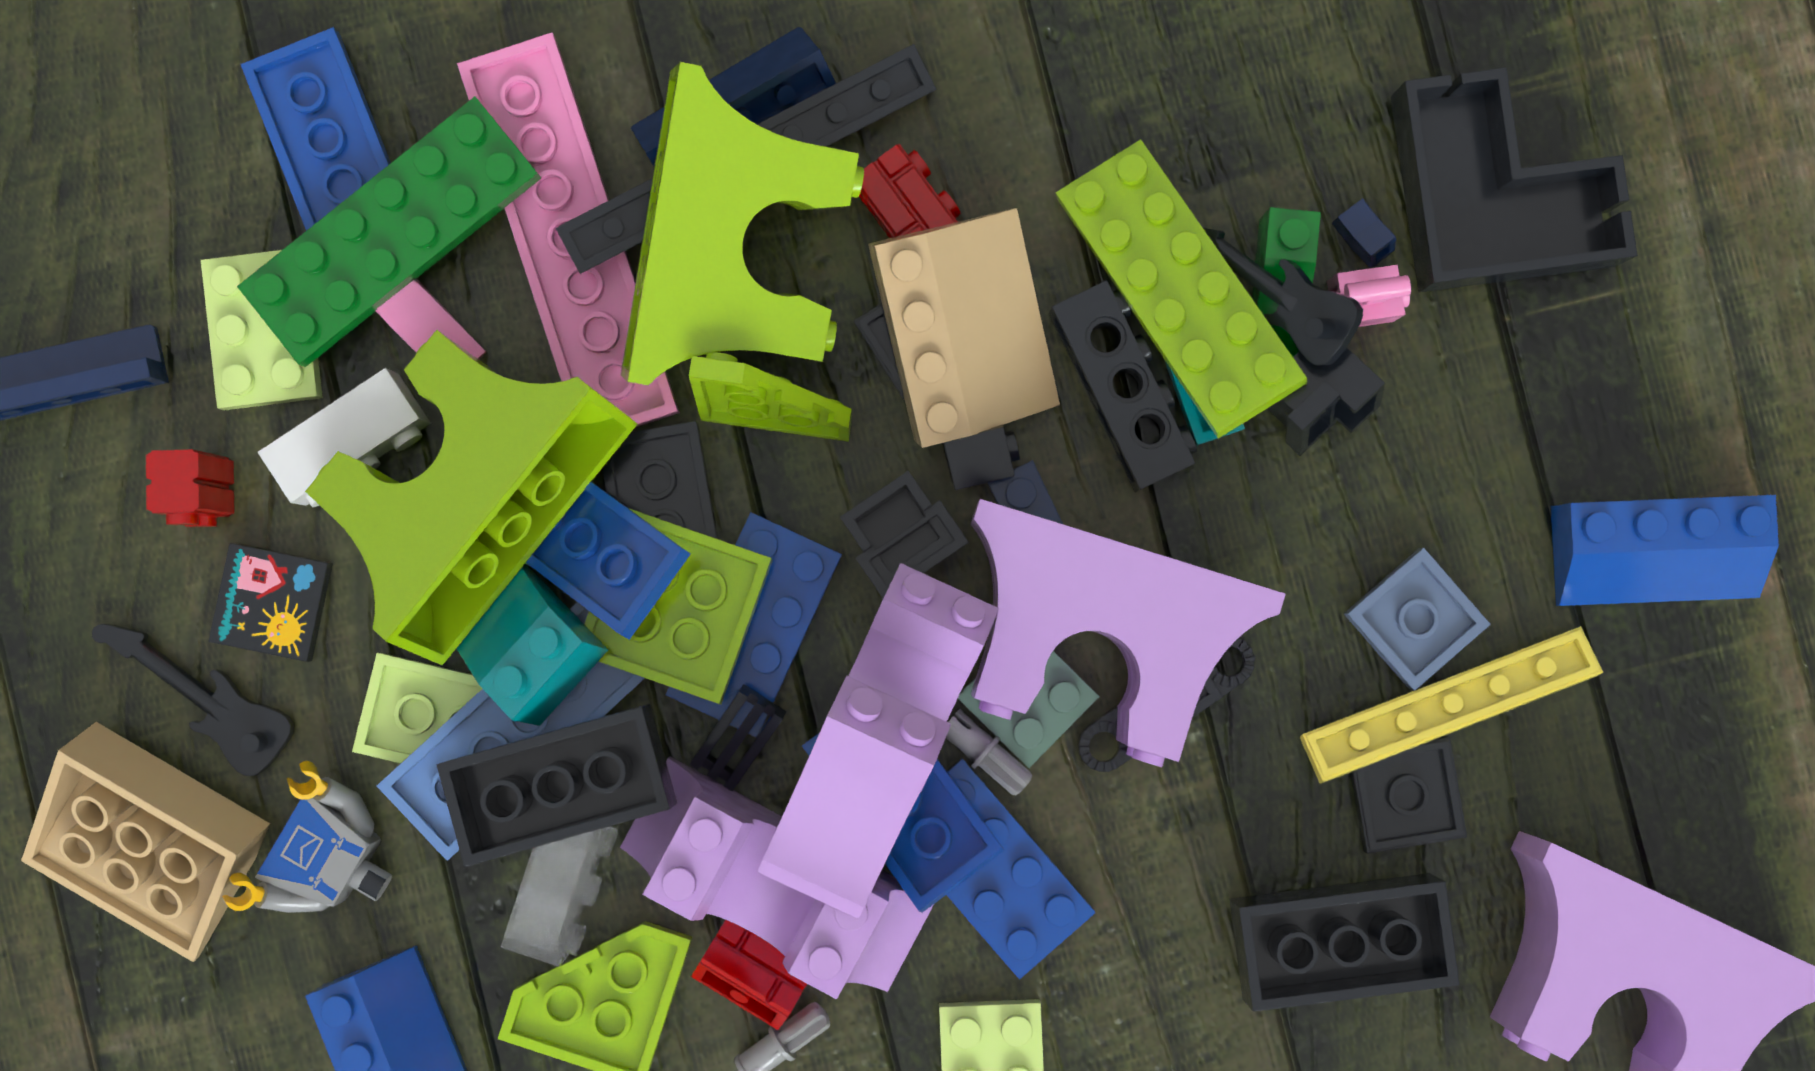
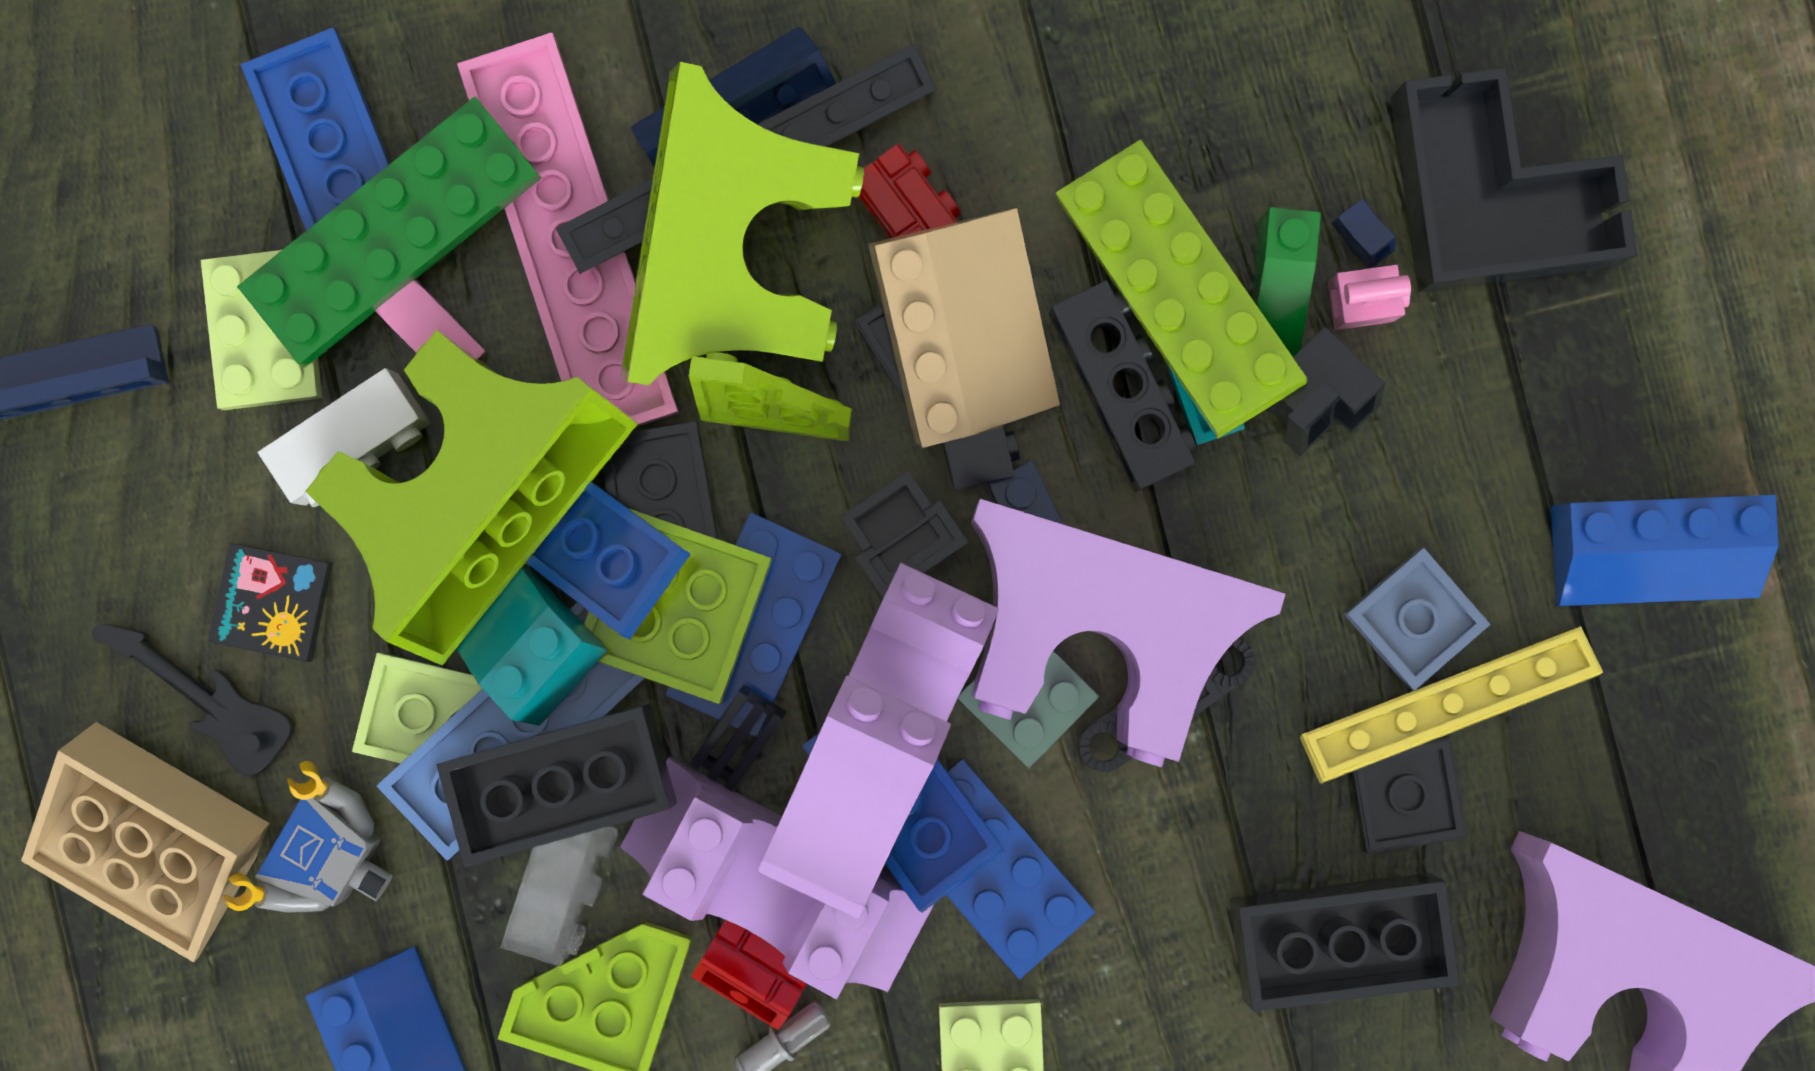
red brick [146,449,235,527] -> none
light grey axle [946,709,1032,796] -> none
black piece [1203,228,1363,366] -> none

